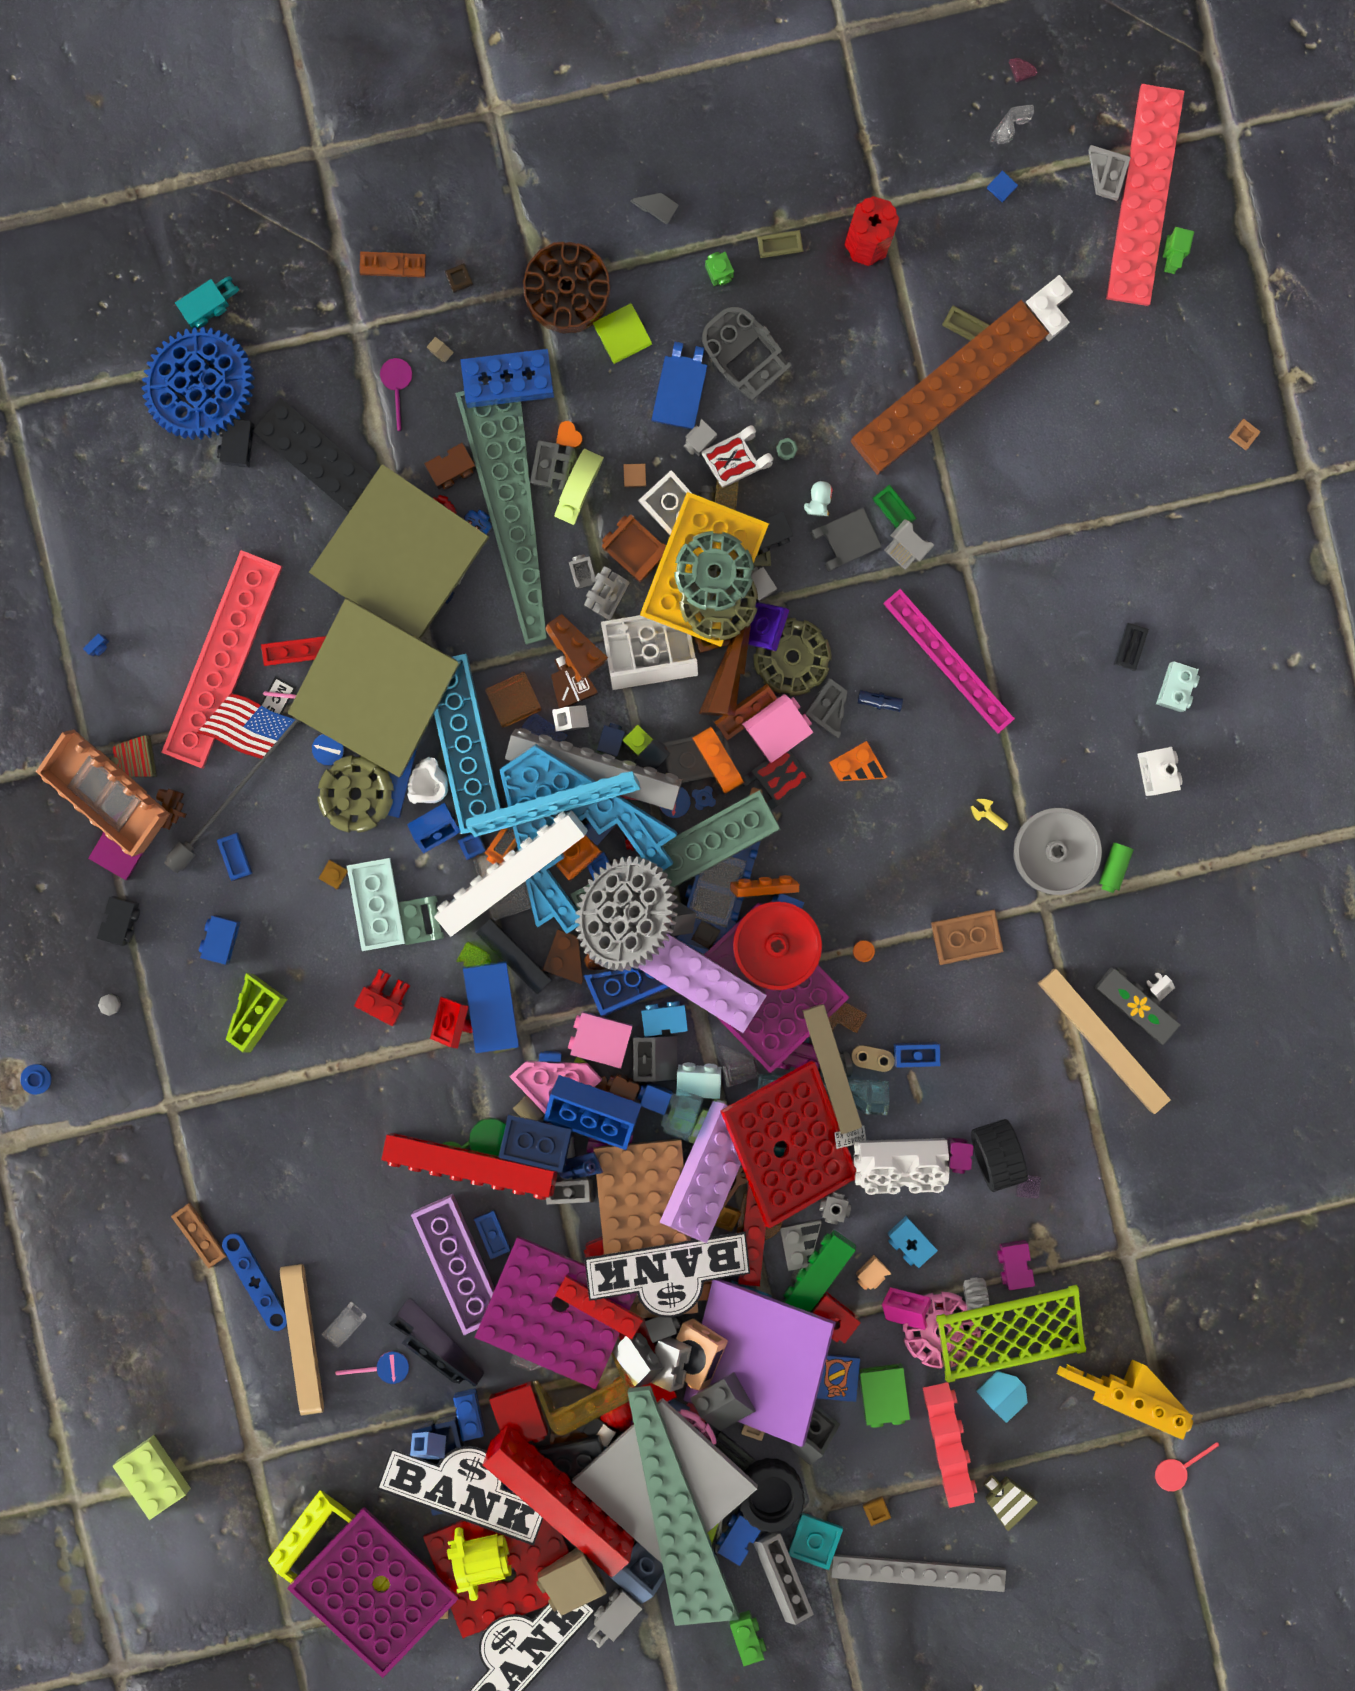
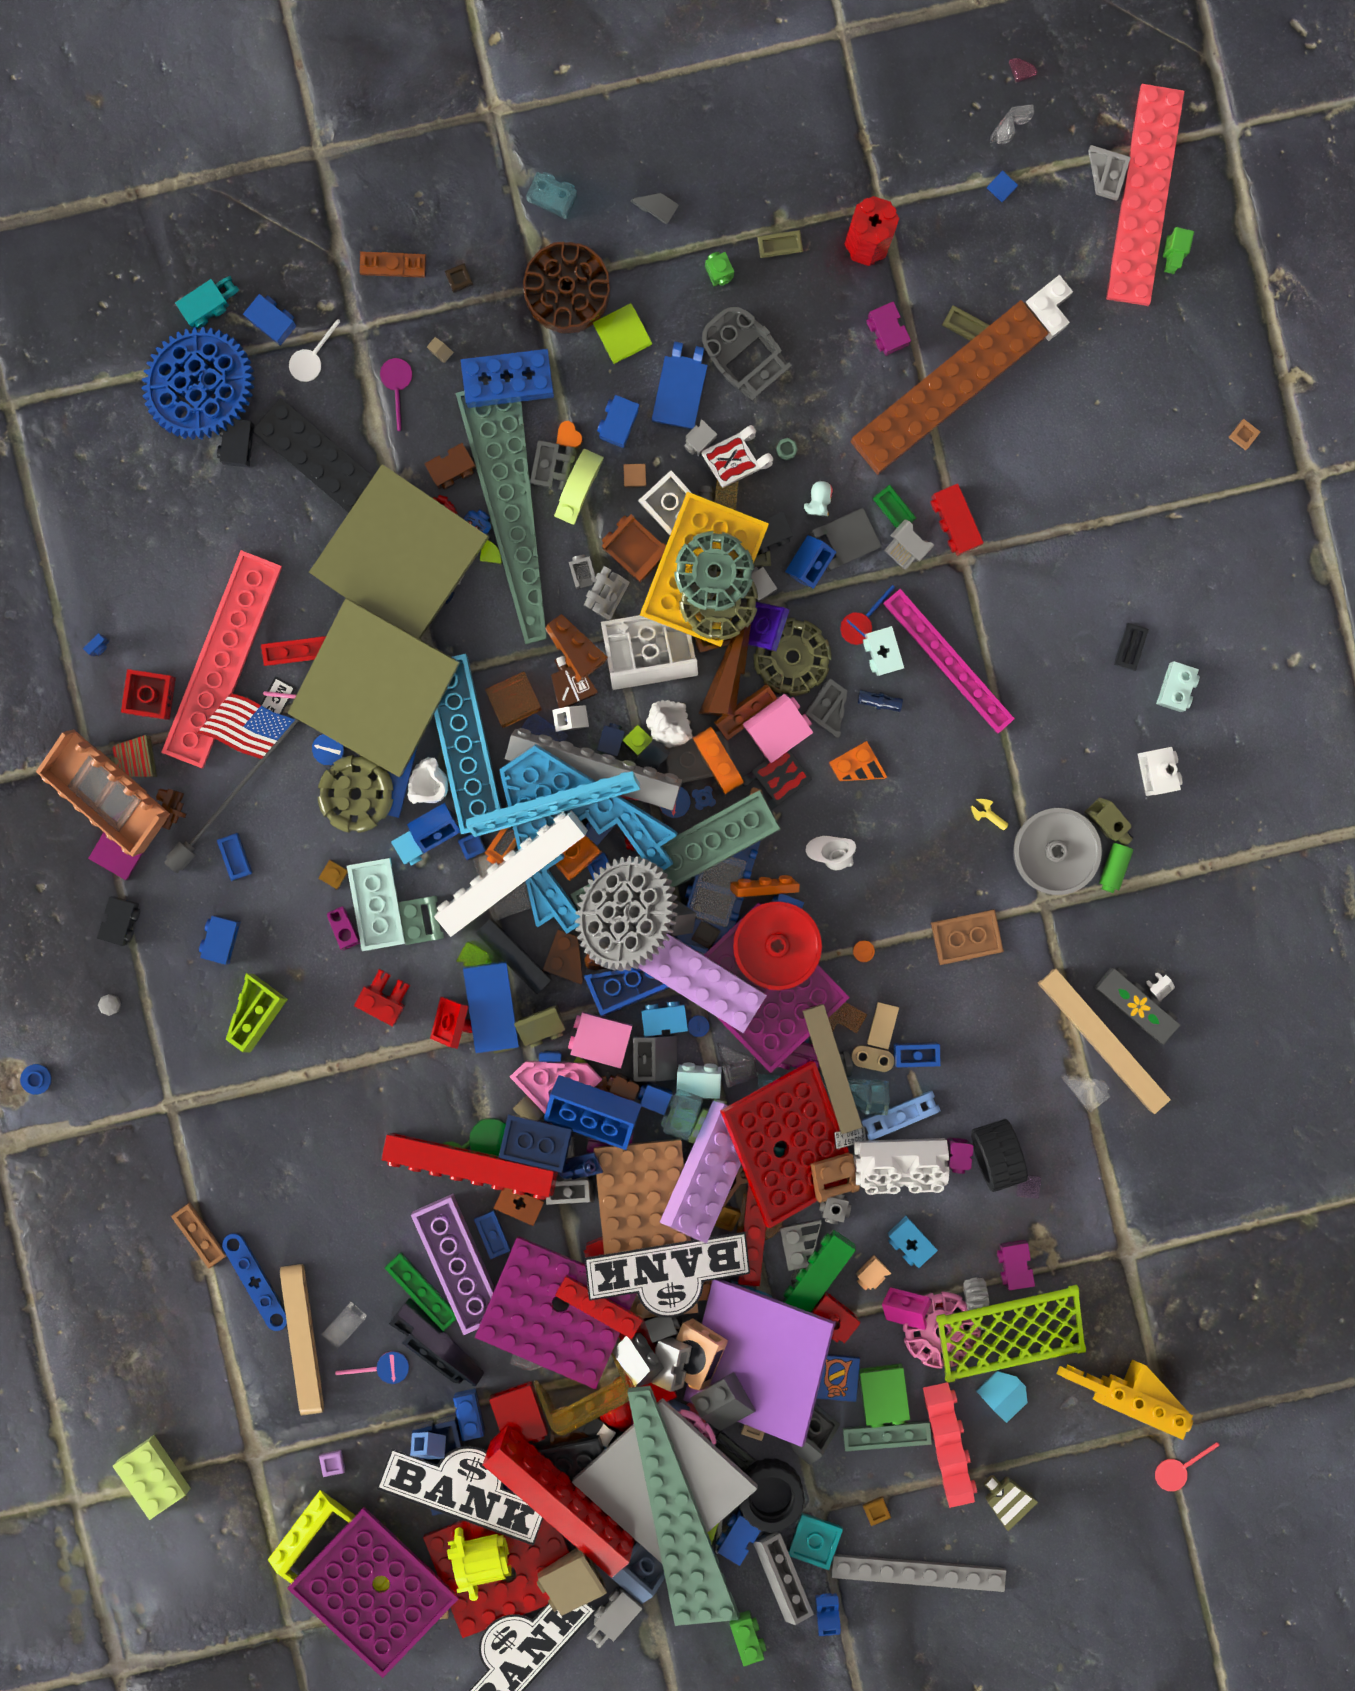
none -> red brick [121,669,176,720]
none -> blue brick [243,294,296,346]
none -> white piece [289,319,340,382]
none -> lavender tile [319,1450,345,1477]
none -> magenta leg [327,906,360,950]
none -> green tile [385,1252,456,1331]
none -> medium azure brick [391,831,425,866]
none -> lime tile [480,540,502,564]
none -> dark orange brick [493,1188,545,1226]
none -> olive slope [514,1005,566,1048]
none -> clear light blue brick [526,172,577,219]
none -> blue brick [597,395,640,448]
none -> white hair [646,700,693,748]
none -> blue piece [688,1015,709,1037]
none -> blue brick [785,535,836,589]
none -> white piece [806,836,856,870]
none -> medium nougat plate [811,1153,860,1203]
none -> blue brick [815,1593,841,1636]
none -> red piece [840,585,895,645]
none -> sand green plate [843,1421,932,1451]
none -> light blue plate [861,1090,941,1140]
none -> light aqua brick [863,626,904,676]
none -> magenta brick [866,301,911,356]
none -> tan tile [867,1002,899,1049]
none -> red brick [930,483,984,556]
none -> clear slope [1060,1074,1111,1113]
none -> olive torso [1084,797,1133,846]

